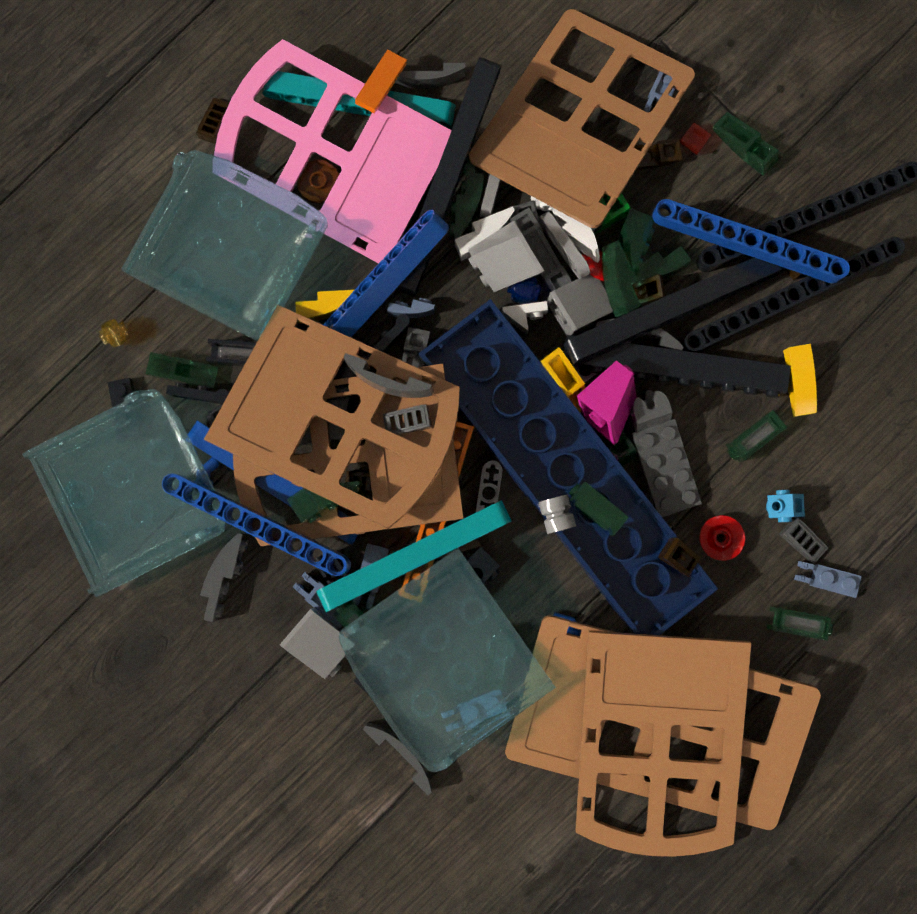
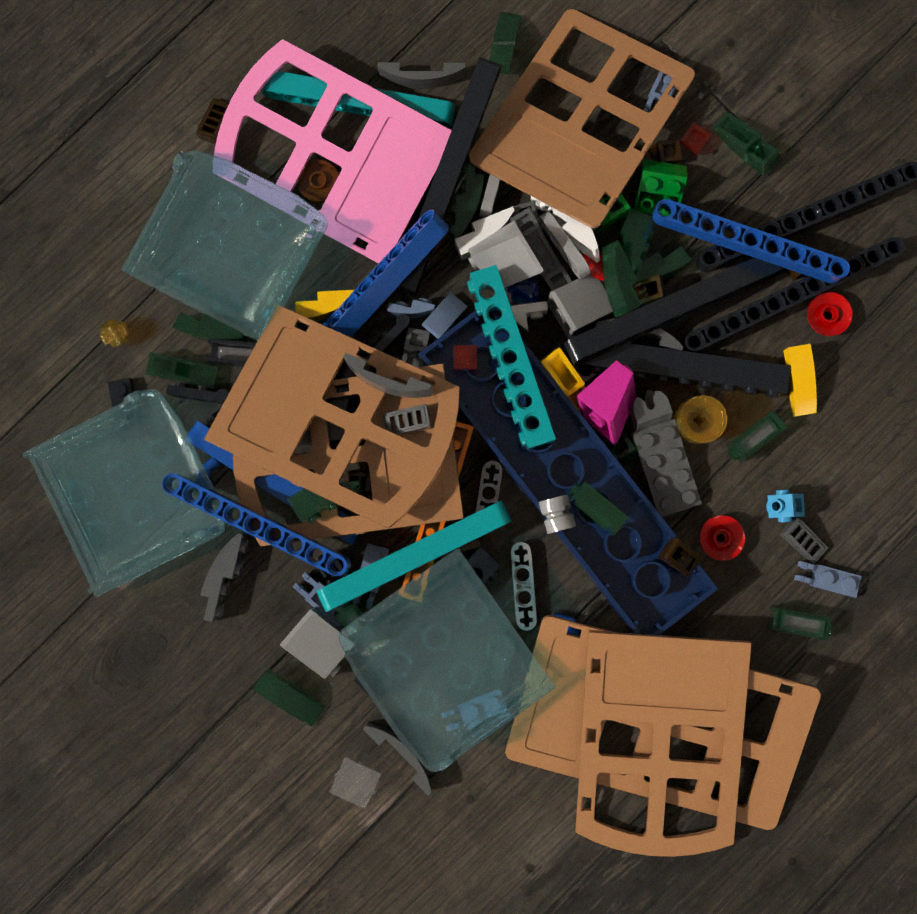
orange tile [355,50,407,114] -> none
none -> clear green slope [172,312,248,342]
none -> clear green slope [253,668,325,727]
none -> clear piece [329,757,381,809]
none -> sand blue slope [422,293,468,339]
none -> clear red plate [454,345,477,370]
none -> teal brick [467,265,556,450]
none -> clear green slope [489,12,521,75]
none -> light grey beam [511,542,537,631]
none -> green slope [634,159,688,216]
none -> clear yellow wheel [674,395,728,444]
none -> red dish [807,292,852,336]

